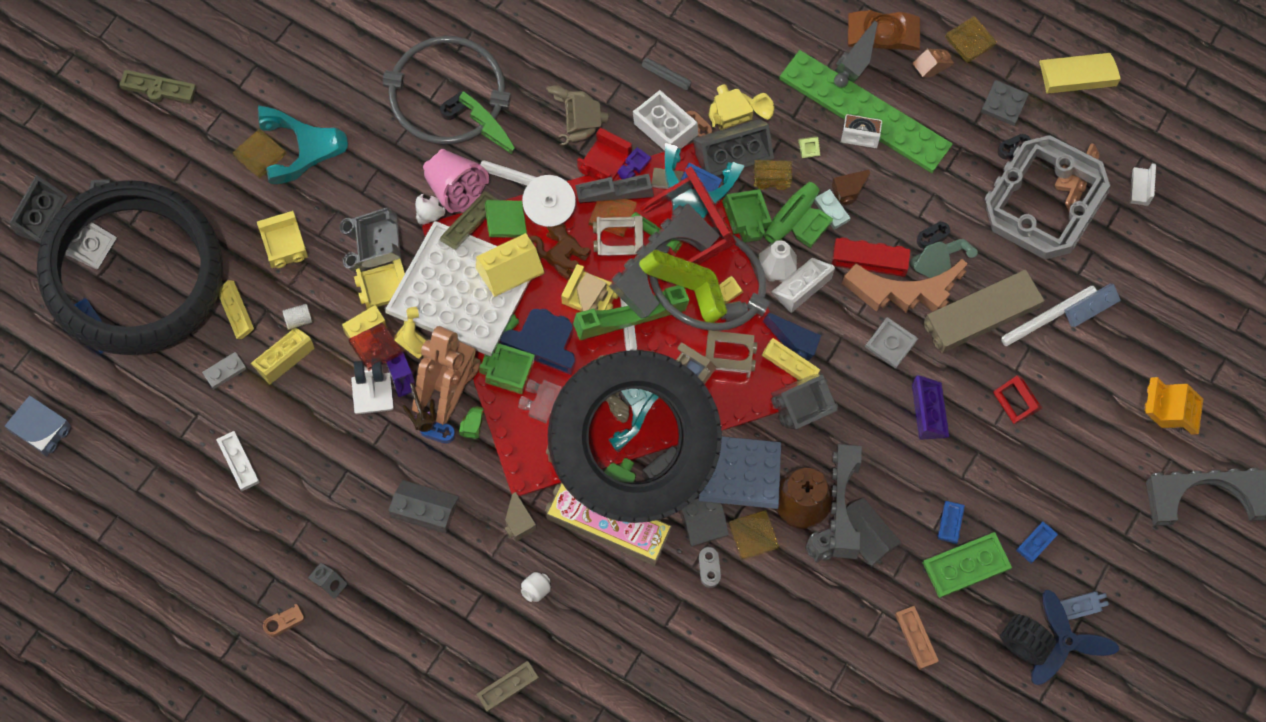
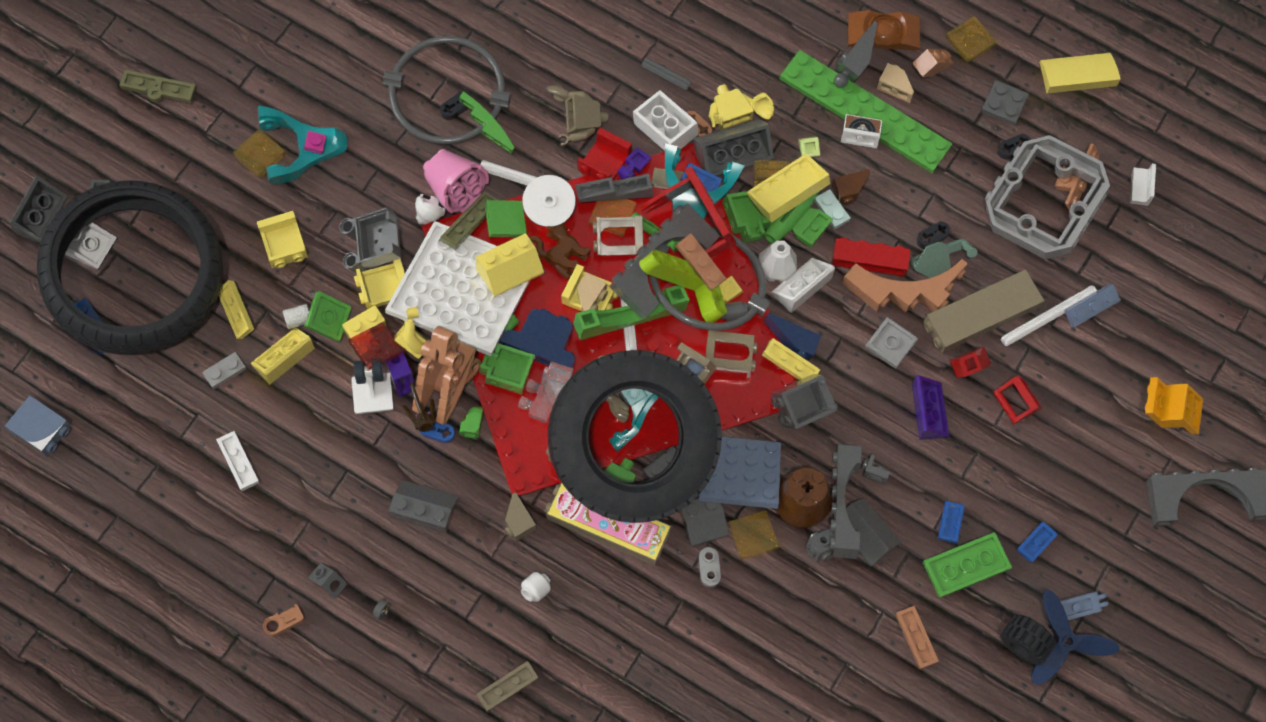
none -> dark pink plate [303,131,326,155]
none -> bright green plate [304,291,352,342]
none -> dark grey tile [373,599,391,620]
none -> clear slope [541,361,573,407]
none -> nougat plate [675,233,726,291]
none -> light yellow slope [747,154,830,223]
none -> dark grey bracket [862,454,890,485]
none -> tan slope [877,63,914,103]
none -> red slope [950,346,991,378]

